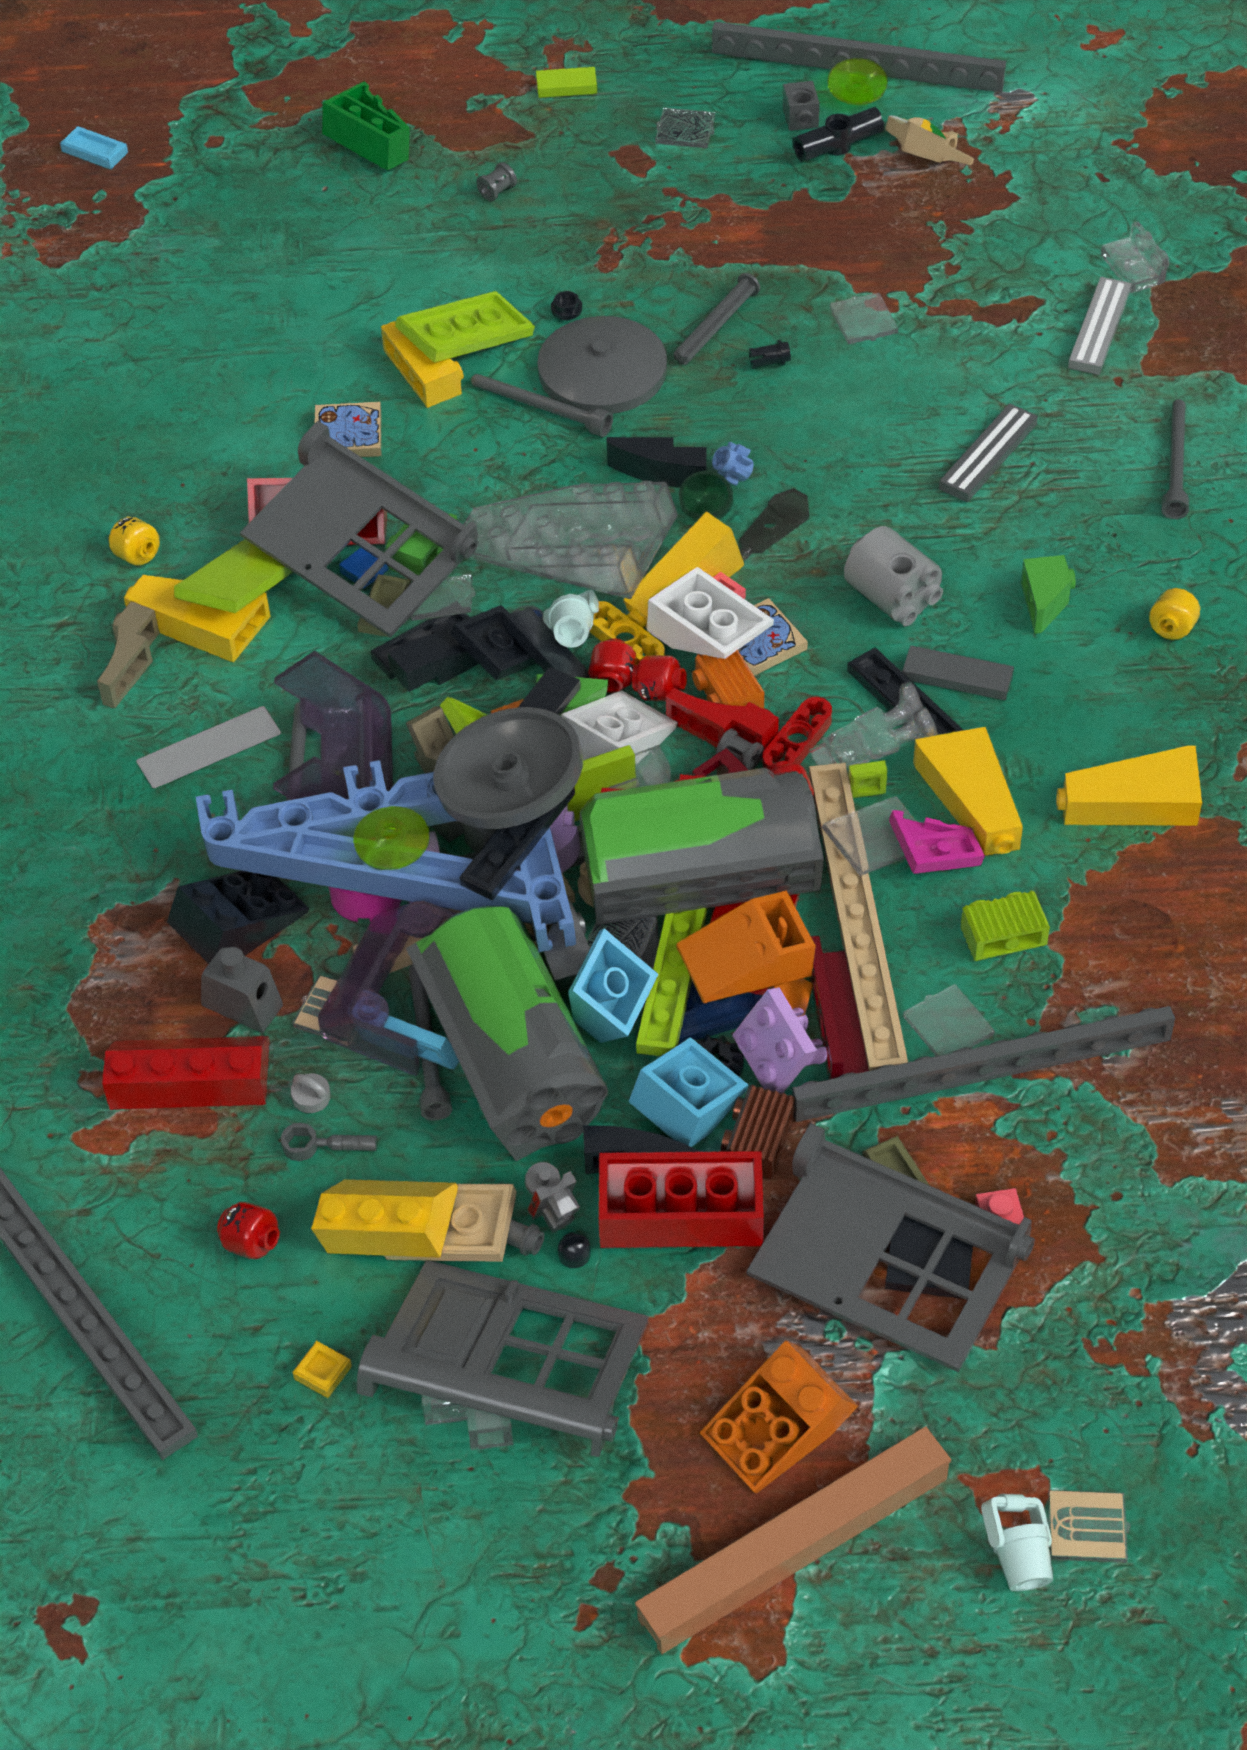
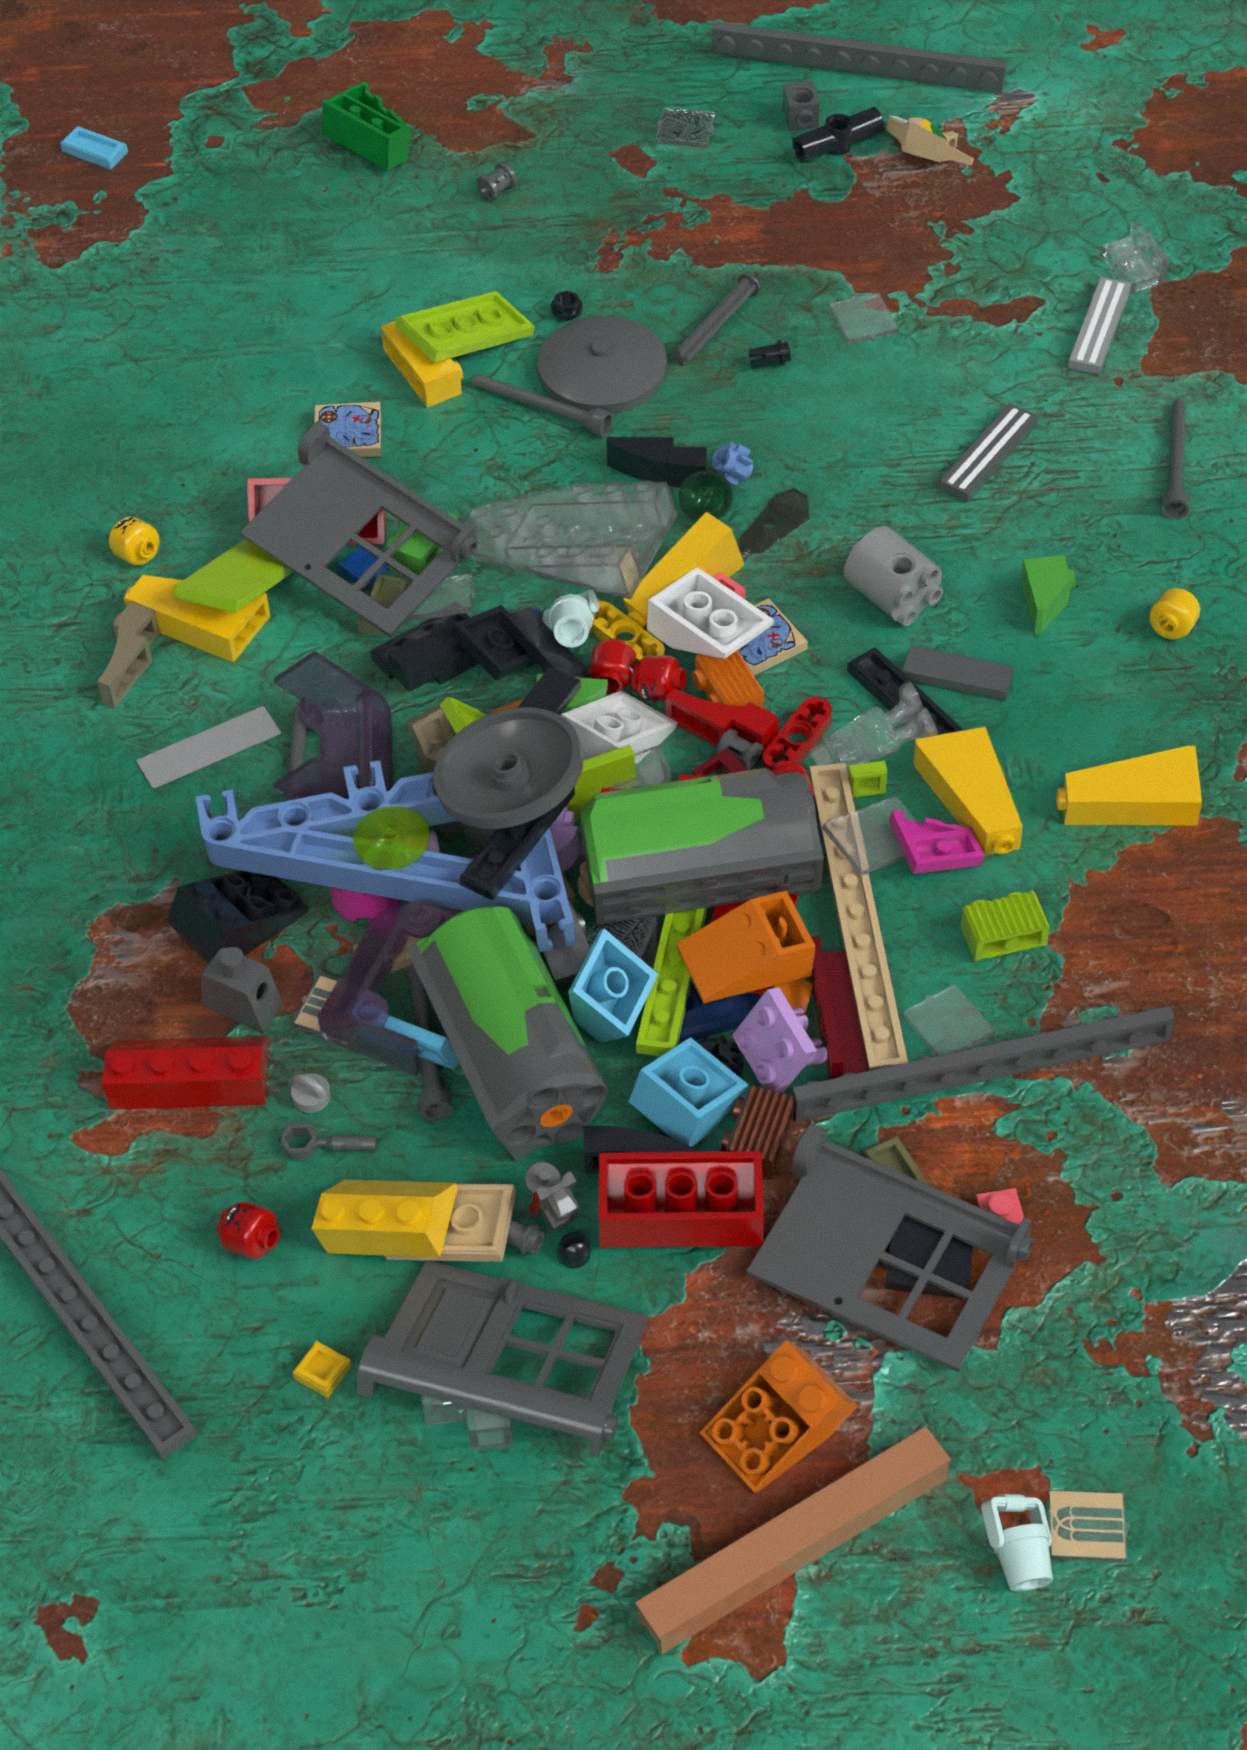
lime tile [536,67,597,98] -> none
clear neon green dish [828,58,888,105] -> none

